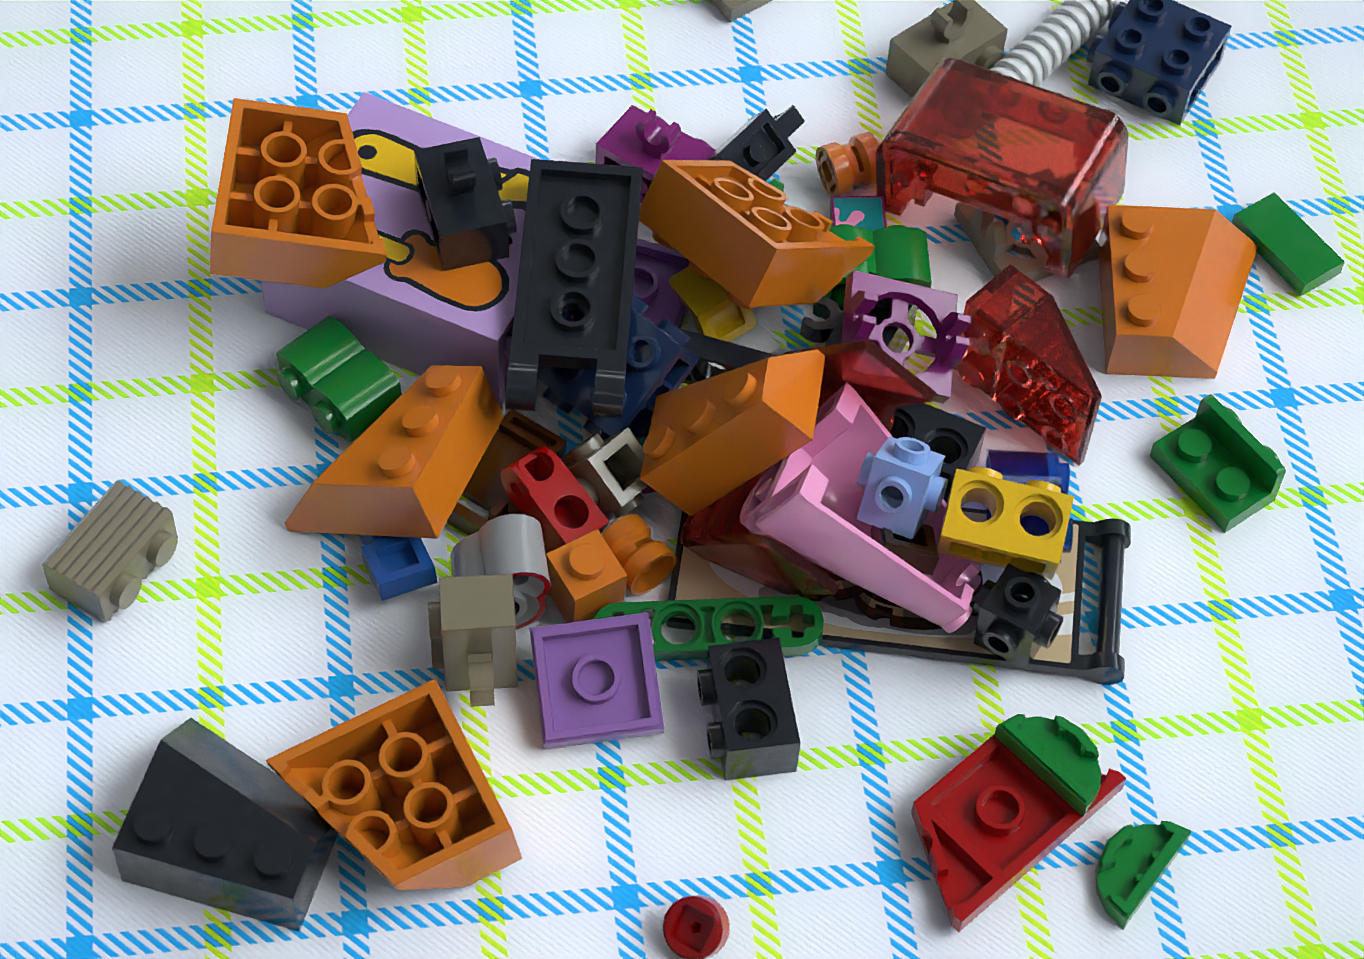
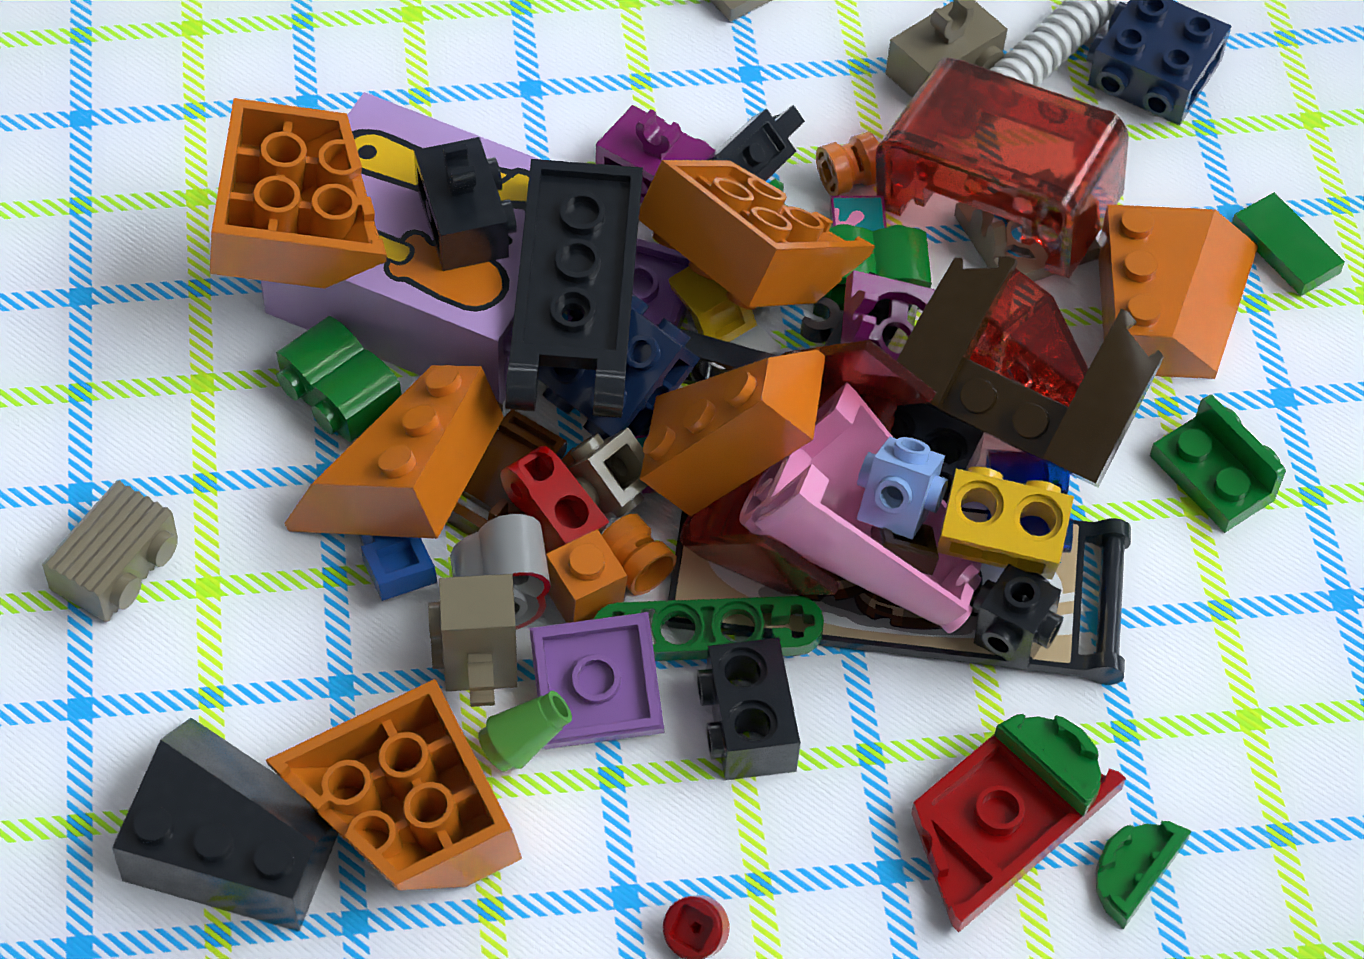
none -> bright green cone [478,691,572,771]
none -> dark brown wedge [886,256,1164,488]

